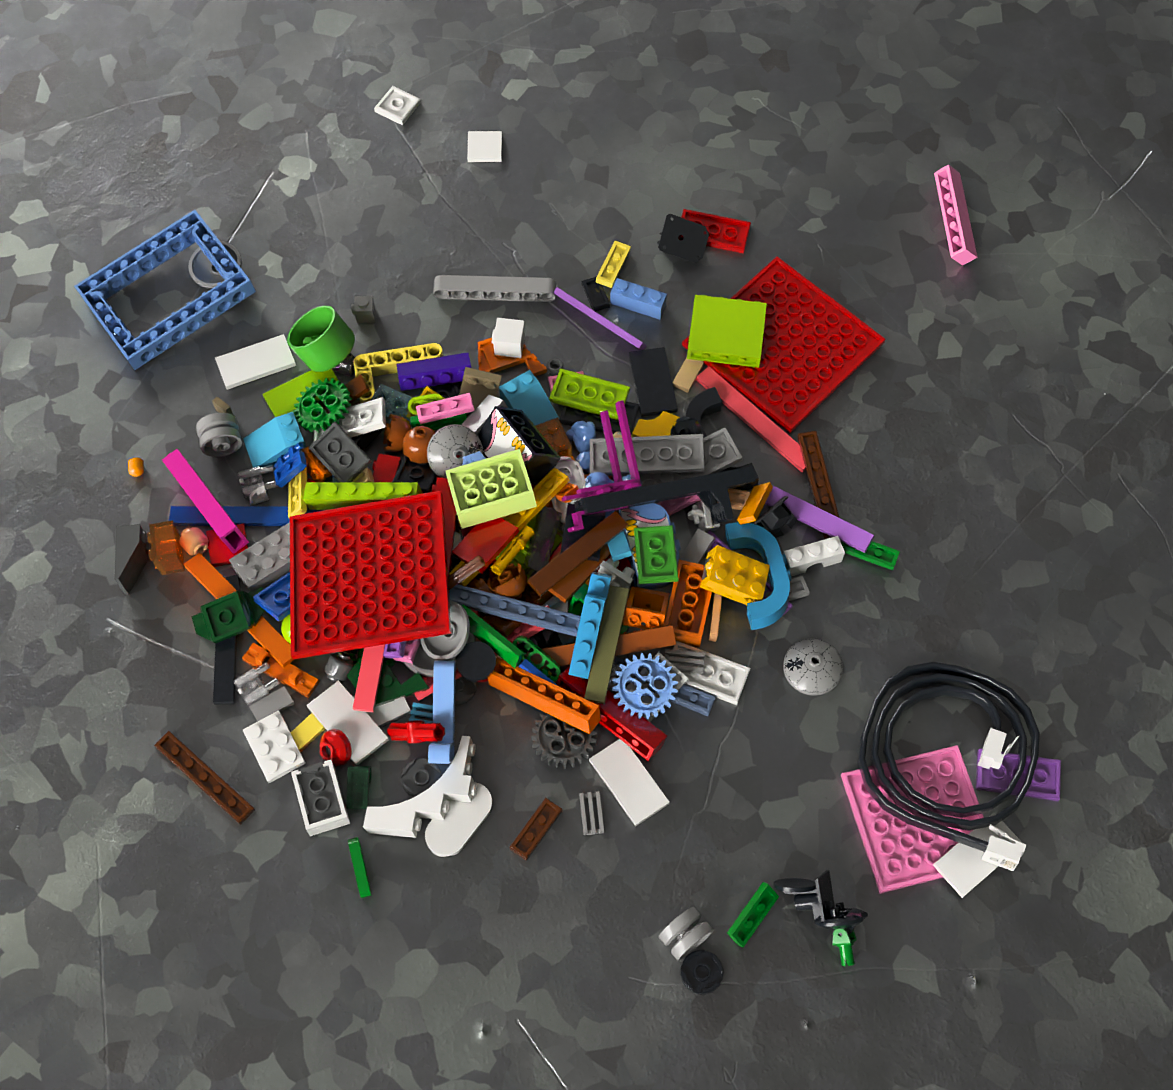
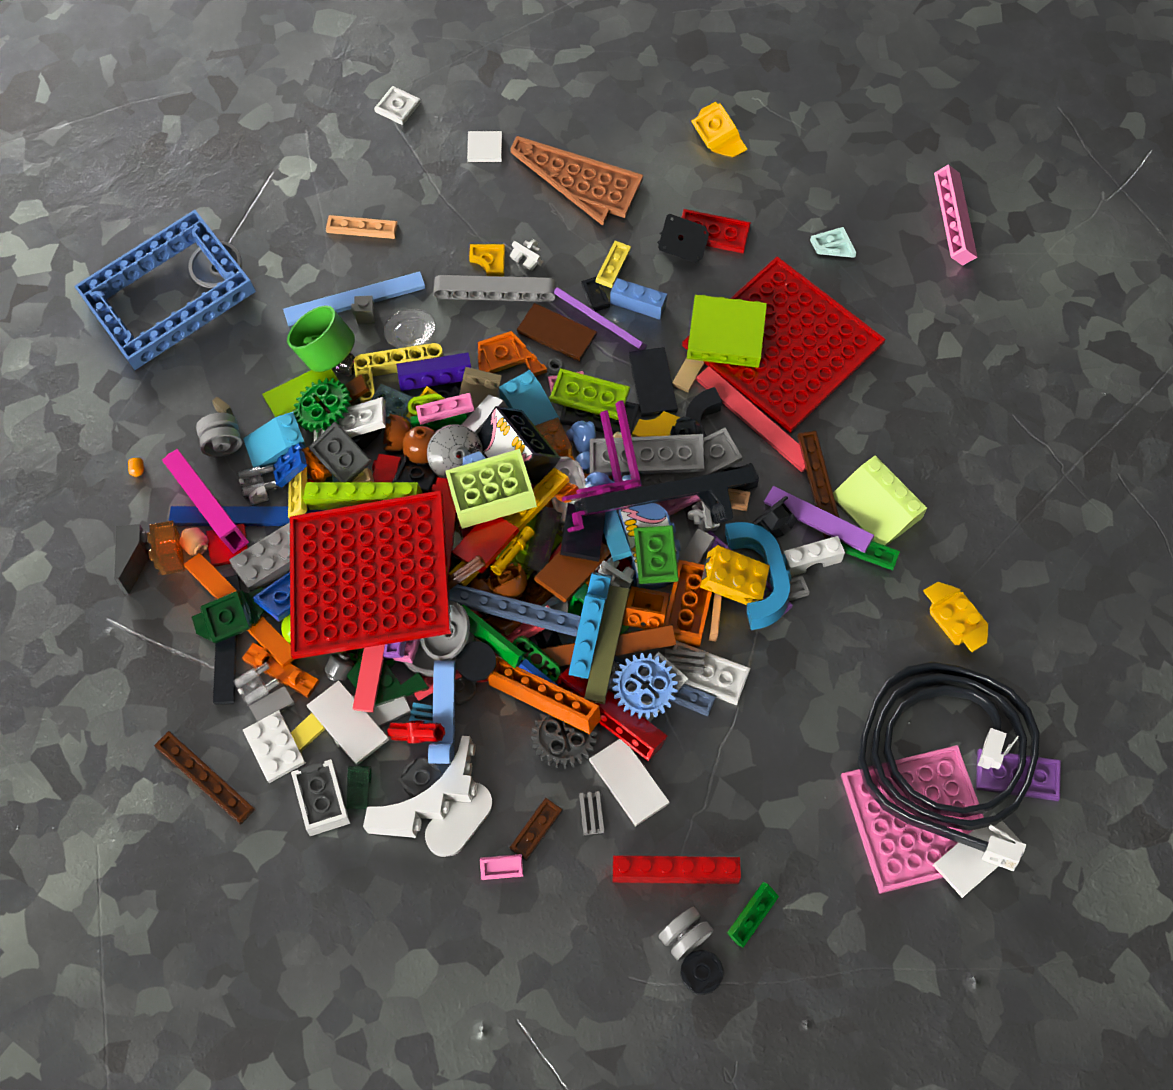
white tile [215,334,296,390] -> none
red piece [320,729,352,766] -> none
green beam [348,837,372,898] -> none
white head [492,318,525,358] -> none
reddish brown tile [527,510,629,597] -> none
light orange tile [737,482,773,525] -> none
black piece [774,870,868,966] -> none
light grey dish [783,638,843,695] -> none
none -> light blue tile [283,271,425,326]
none -> light nougat tile [326,215,398,239]
none -> clear piece [384,309,435,348]
none -> yellow tile [469,244,505,277]
none -> bright pink tile [480,854,523,880]
none -> nougat wing [510,136,643,225]
none -> white hips [510,239,543,271]
none -> reddish brown tile [517,303,597,362]
none -> red brick [613,856,741,884]
none -> yellow piece [691,102,748,157]
none -> light aqua wing [810,227,856,258]
none -> yellowish green slope [833,455,927,546]
none -> yellow piece [923,582,988,652]

